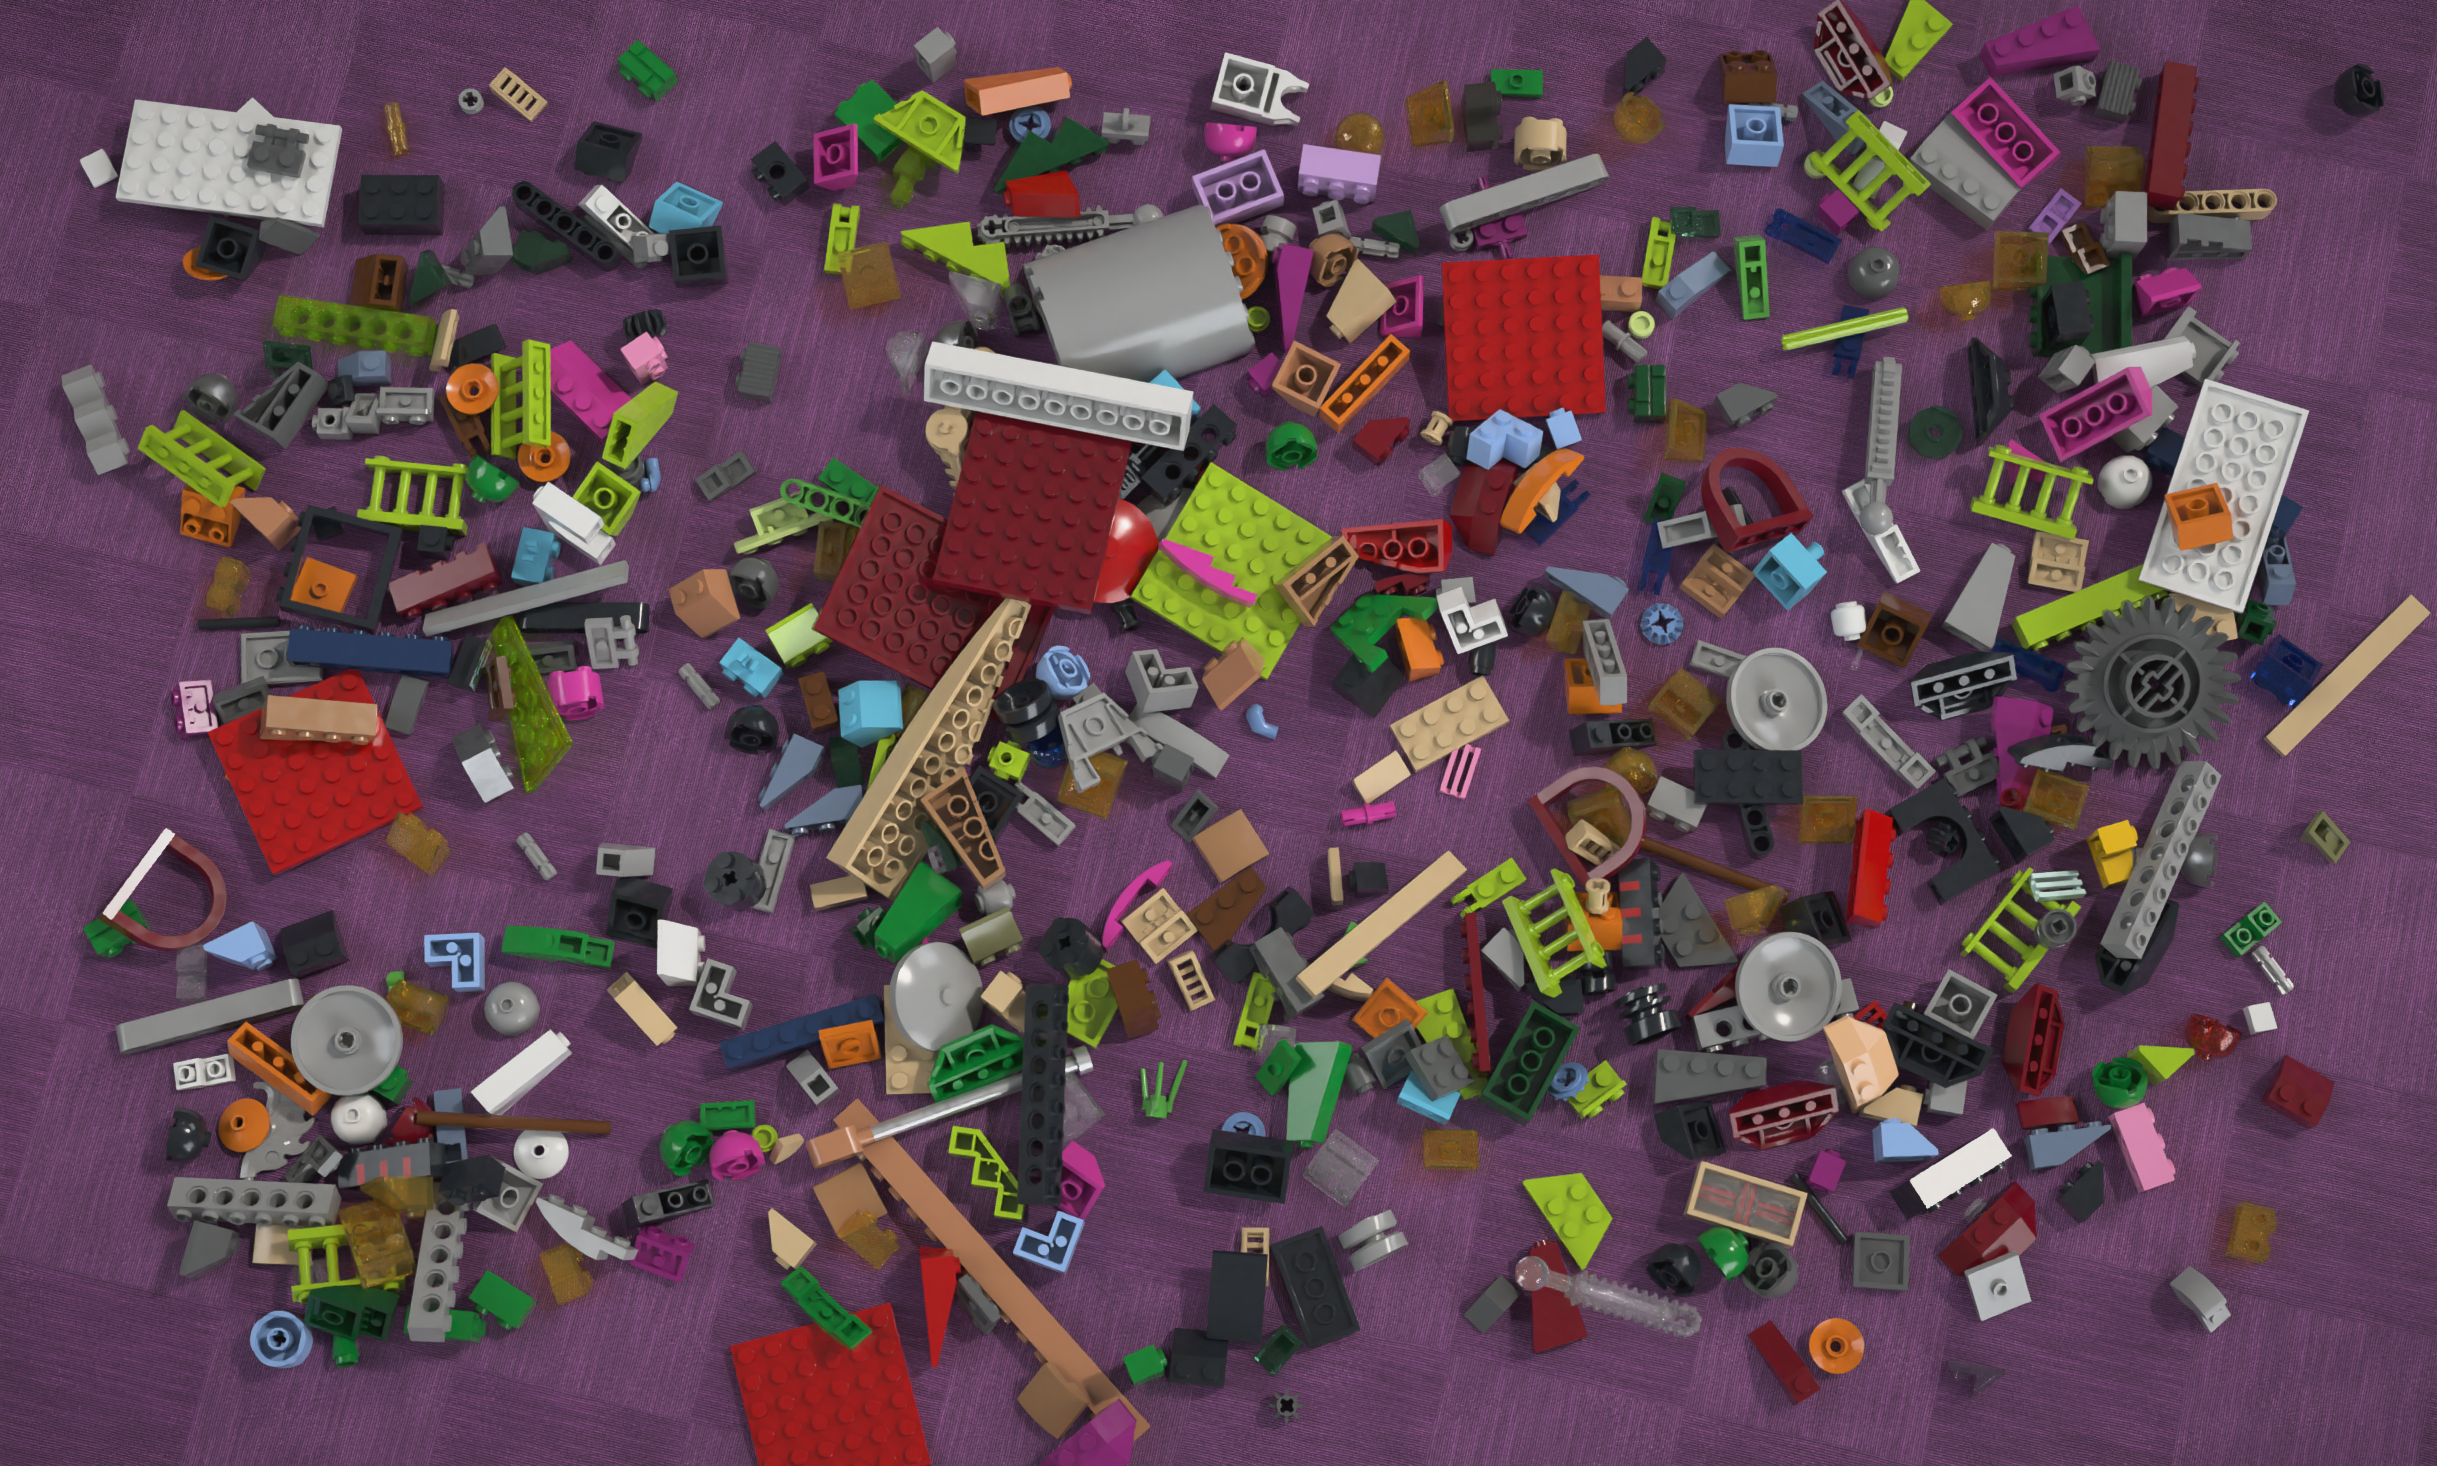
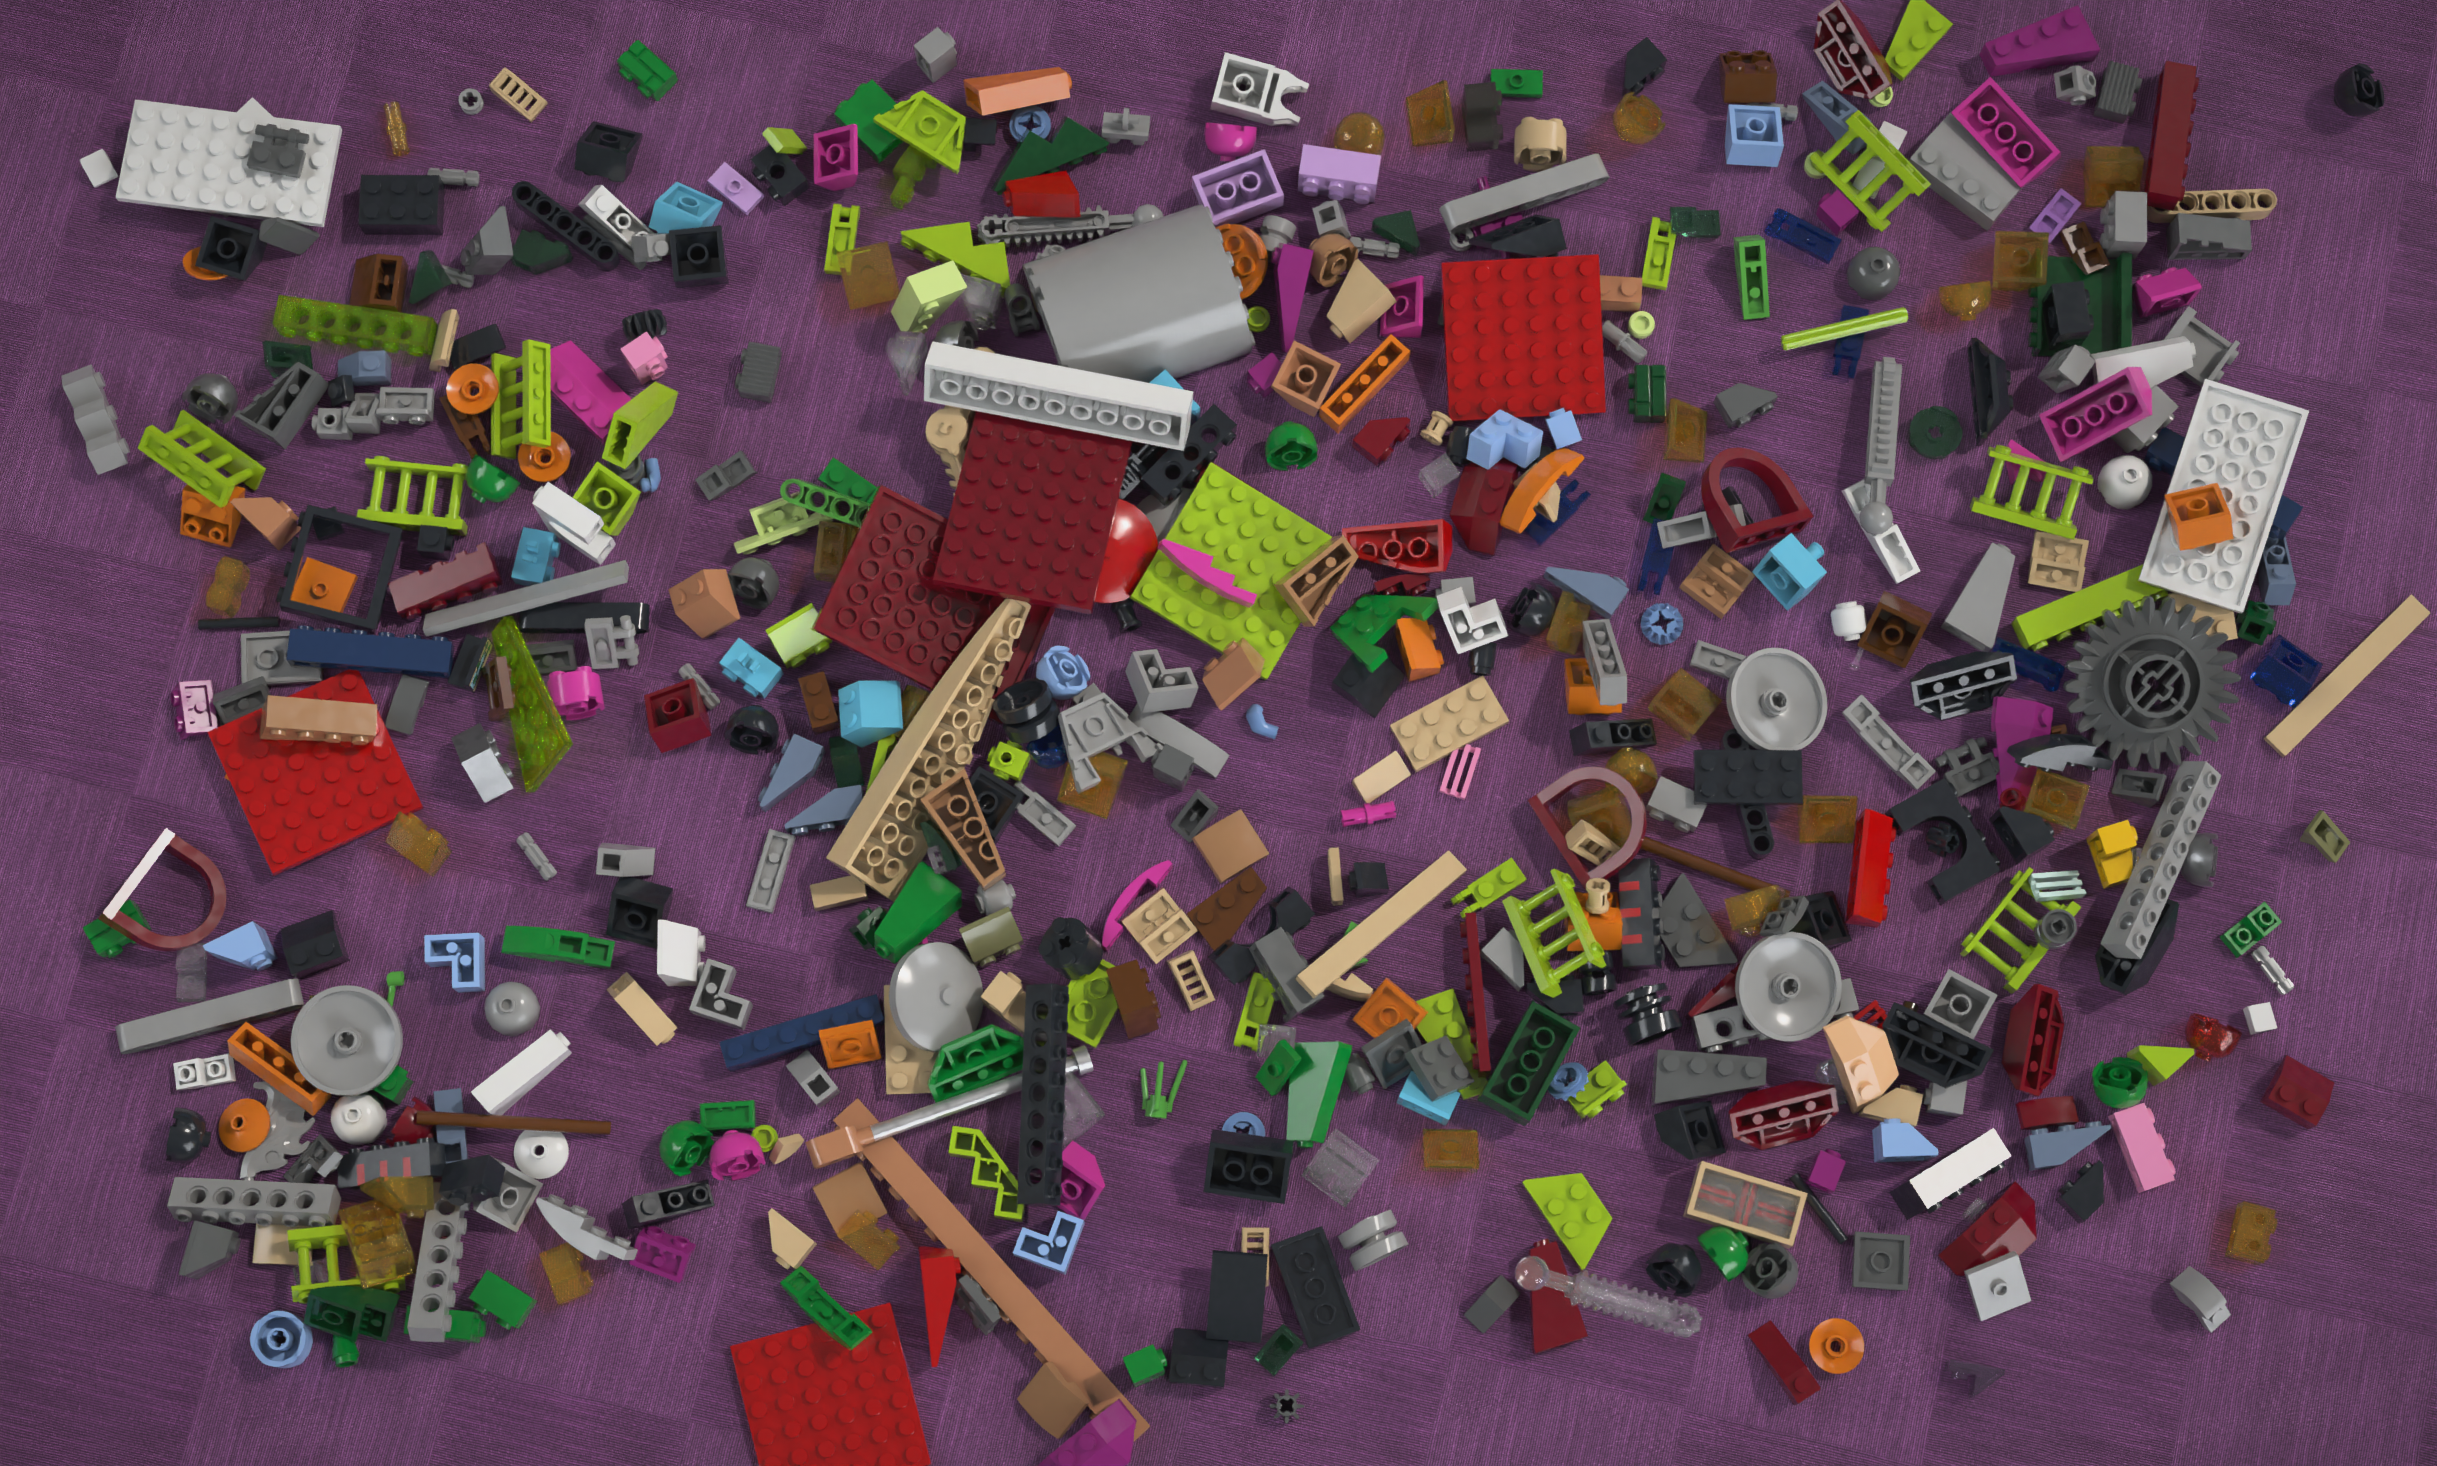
clear yellow brick [386,979,449,1036] -> none
black brick [703,852,767,911] -> none
sand blue slope [1655,251,1731,320] -> none
none -> light grey axle [428,168,480,186]
none -> dark red slope [644,678,712,753]
none -> lavender plate [707,162,764,215]
none -> lime tile [762,127,808,155]
none -> yellowish green wedge [891,261,967,338]
none -> black slope [1468,215,1567,257]
none -> dark grey slope [1760,895,1809,937]
none -> dark grey slope [2111,769,2167,808]

